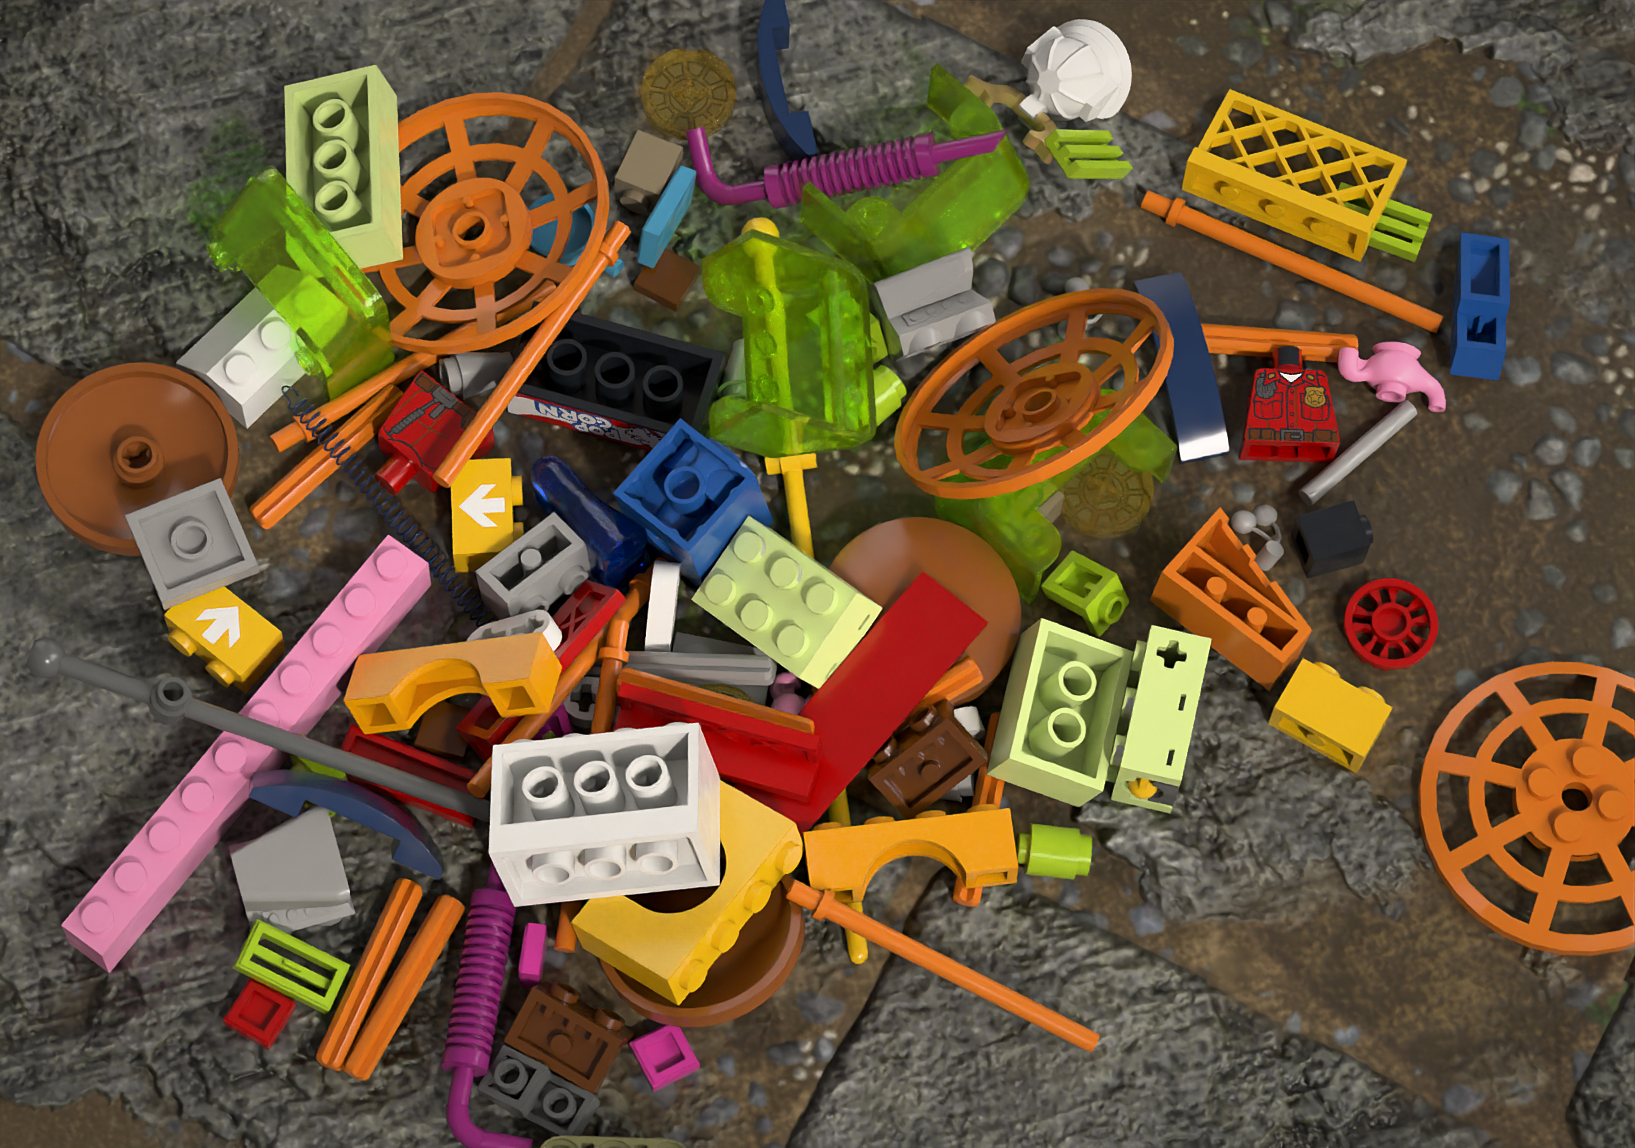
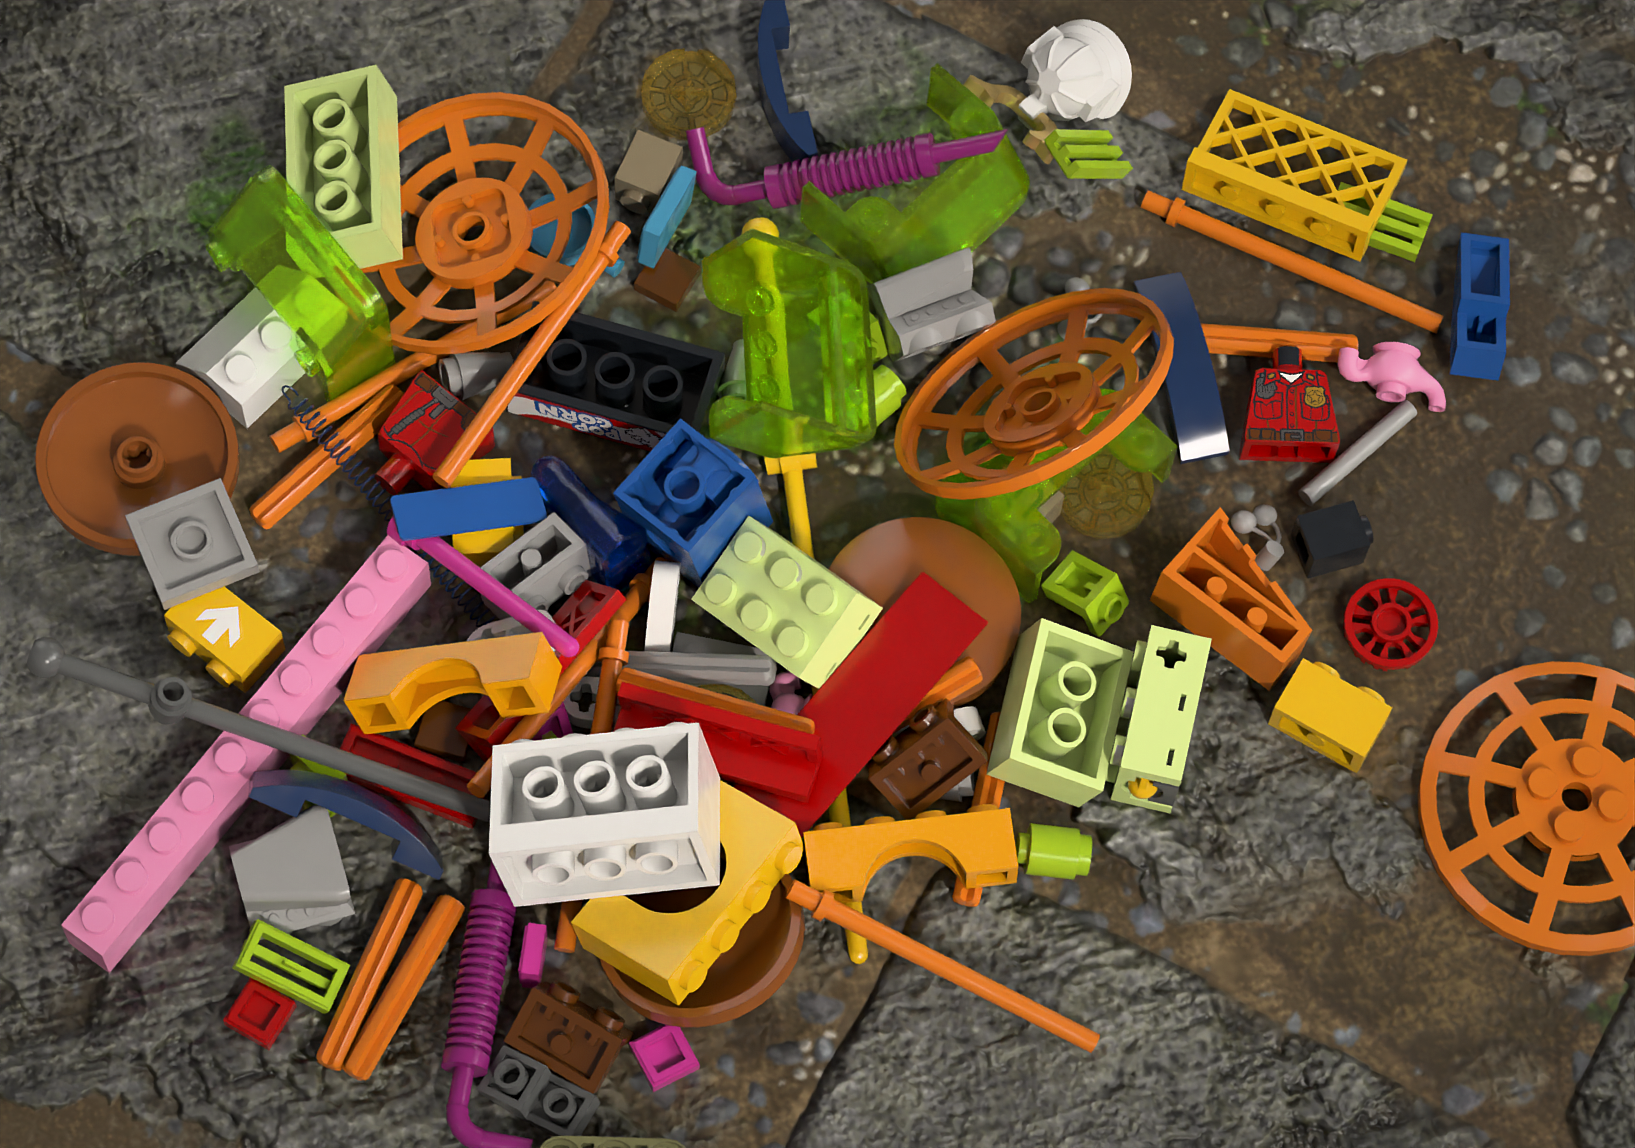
none -> dark pink piece [387,515,579,657]
none -> blue piece [390,477,547,541]

